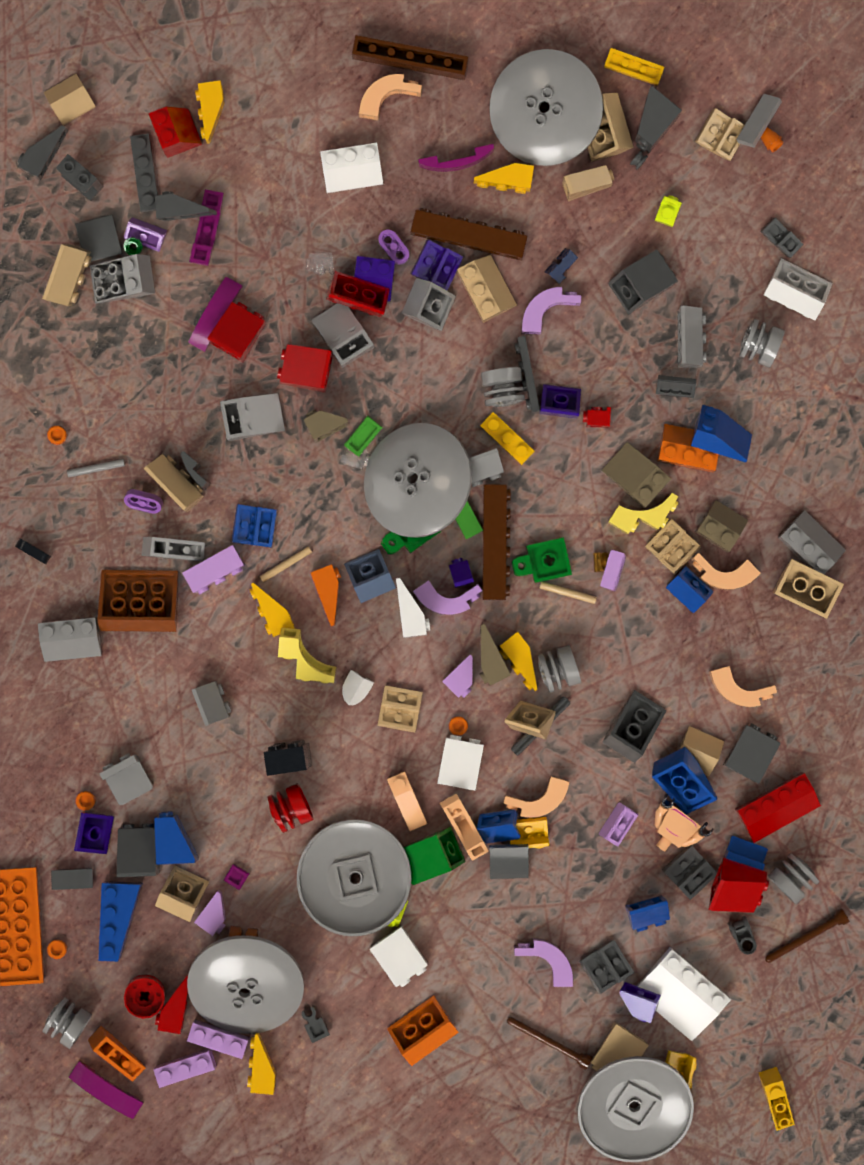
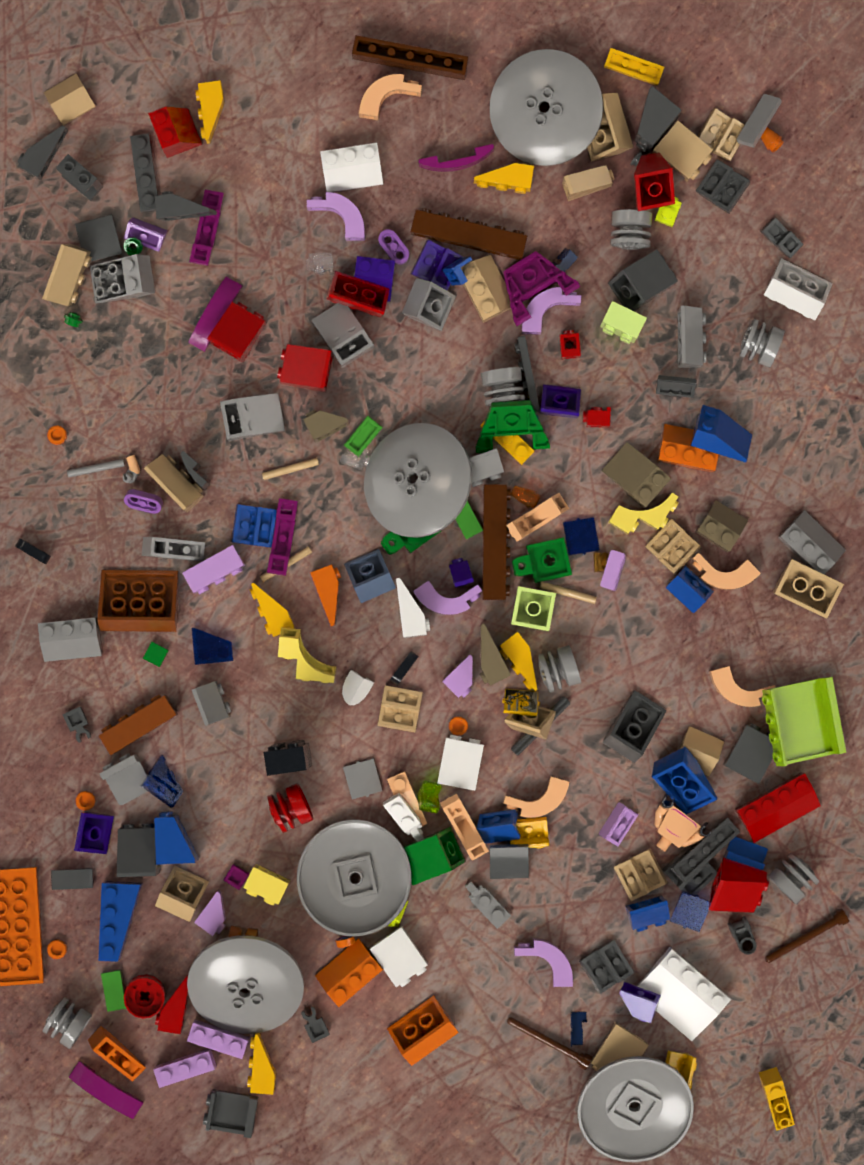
none -> dark grey plate [62,706,91,743]
none -> green plate [64,312,83,327]
none -> dark orange brick [99,694,178,755]
none -> bright green tile [101,970,126,1012]
none -> arm [122,455,140,483]
none -> clear blue wing [141,755,183,808]
none -> green tile [143,642,169,667]
none -> clear blue wing [191,628,234,665]
none -> dark grey panel [203,1089,259,1138]
none -> light yellow brick [243,864,291,906]
none -> tan bar [262,458,319,480]
none -> magenta slope [267,498,298,576]
none -> lavender arch [307,192,365,241]
none -> orange slope [315,938,383,1007]
none -> orange tile [335,936,355,948]
none -> light grey piece [343,758,383,800]
none -> white hinge [383,793,424,841]
none -> black beam [390,651,419,686]
none -> clear neon green bracket [417,781,442,814]
none -> blue panel [442,256,473,286]
none -> light grey hinge [465,881,511,929]
none -> green wing [475,400,550,453]
none -> piece [502,689,540,716]
none -> magenta wing [503,251,580,326]
none -> light nougat arch [506,493,569,541]
none -> clear orange cone [511,485,540,509]
none -> yellowish green brick [511,586,556,631]
none -> red brick [559,330,581,360]
none -> clear blue piece [563,517,600,556]
none -> dark blue piece [570,1012,587,1047]
none -> yellowish green brick [600,301,647,344]
none -> light grey wheel [610,209,652,250]
none -> tan slope [614,849,668,901]
none -> red slope [634,152,675,211]
none -> tan panel [652,121,713,182]
none -> clear blue piece [670,891,709,933]
none -> dark grey plate [671,818,740,883]
none -> dark grey slope [696,159,750,214]
none -> lime panel [762,677,846,766]

